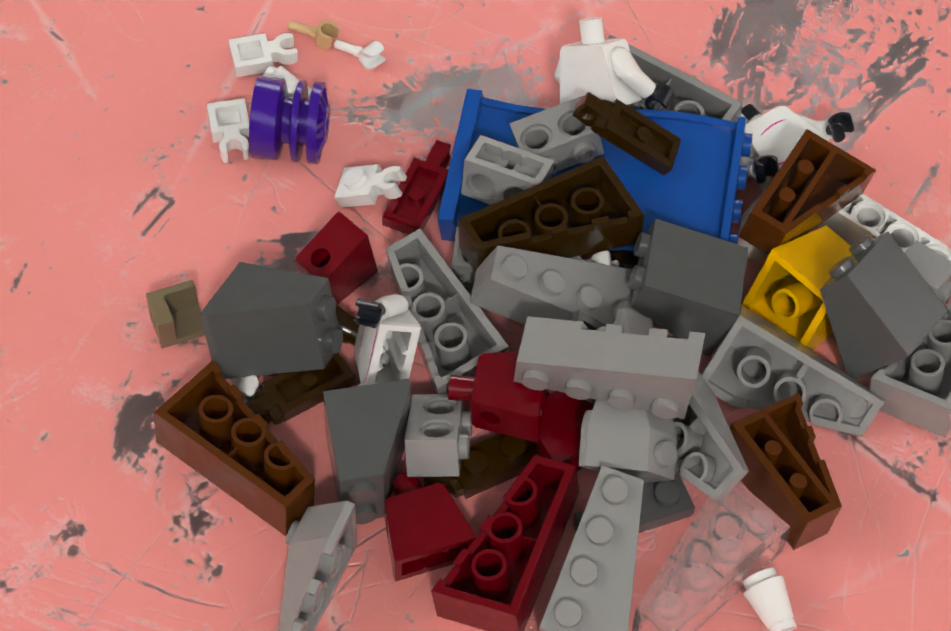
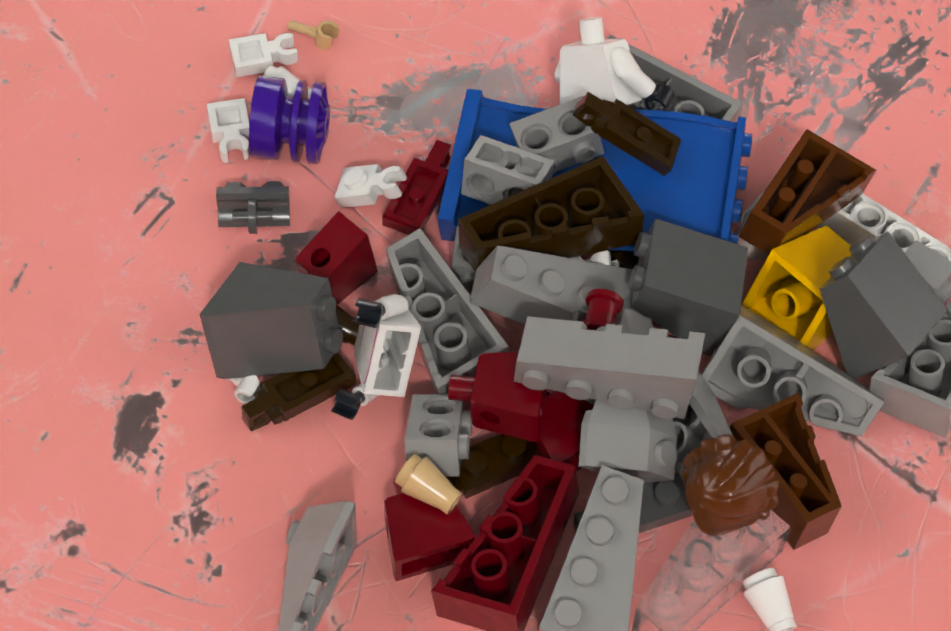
dark tan panel [146,280,205,348] -> none
reddish brown wedge [154,360,315,536] -> none
dark grey slope [323,378,410,524] -> none
white hand [334,39,386,70] -> none
white torso [741,104,855,192] -> none
none -> dark grey hips [216,181,290,234]
none -> tan cone [395,454,463,515]
none -> dark red bush [583,288,624,330]
none -> reddish brown hair [682,434,779,536]

